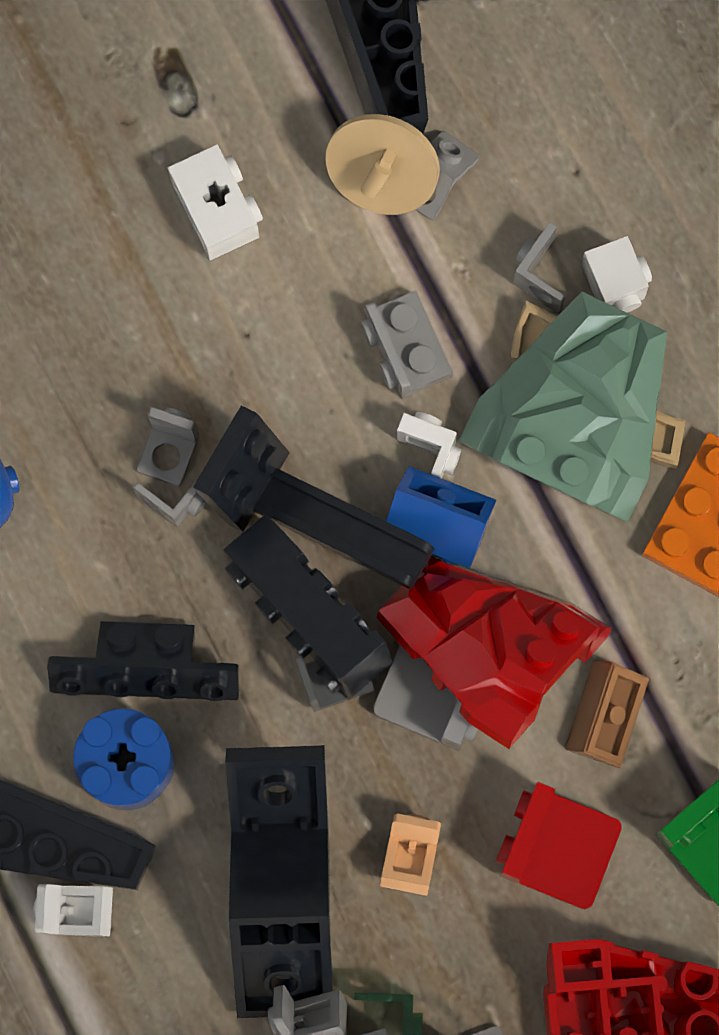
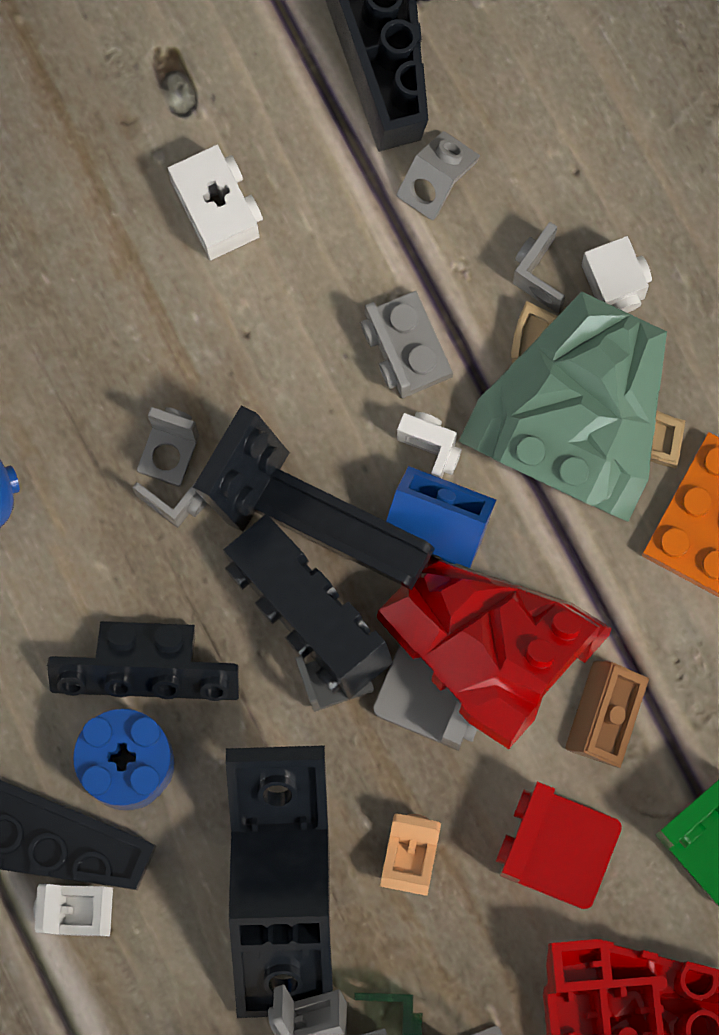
tan shield [326,114,440,215] -> none

